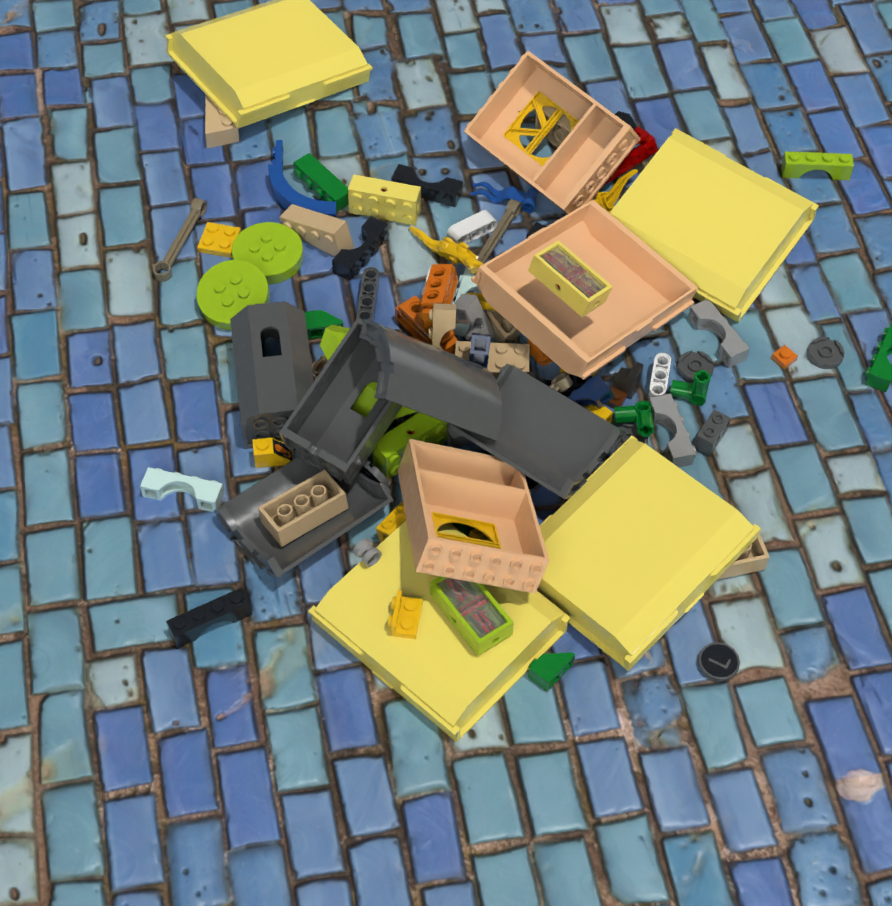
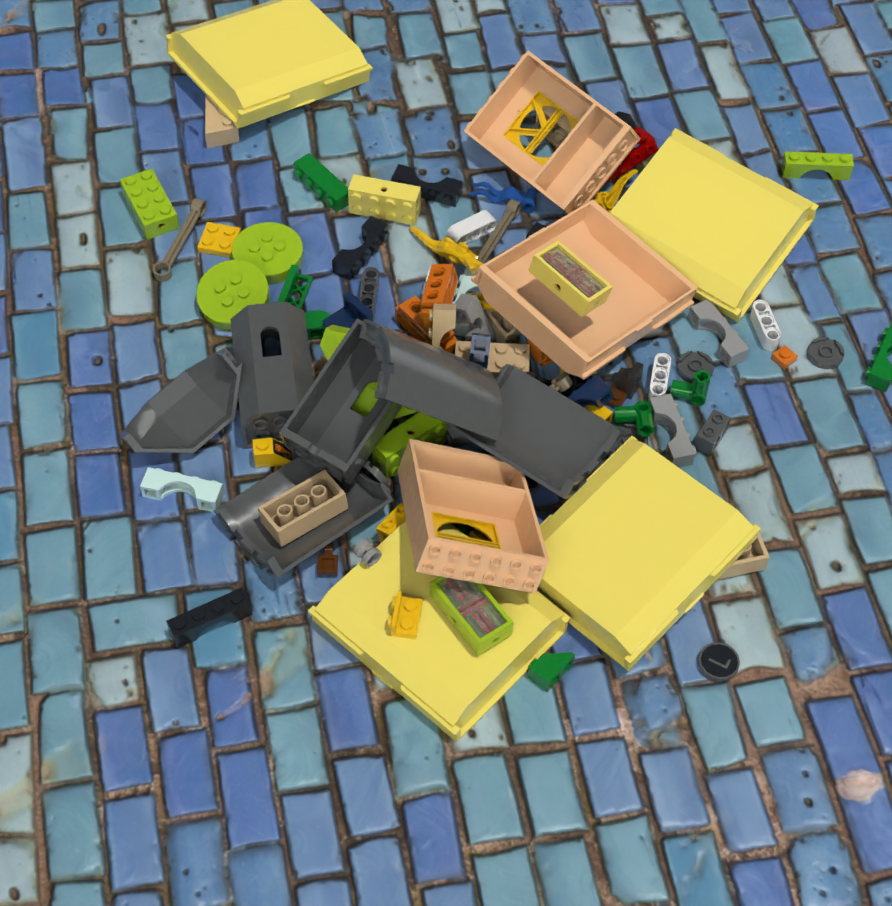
blue arch [268,140,337,218] -> none
tan wedge [280,204,354,257] -> none
none -> dark grey panel [119,347,242,453]
none -> lime brick [120,168,180,240]
none -> green fence [277,265,313,310]
none -> reddish brown plate [317,541,338,576]
none -> dark blue bracket [323,291,373,328]
none -> white beam [750,300,781,351]

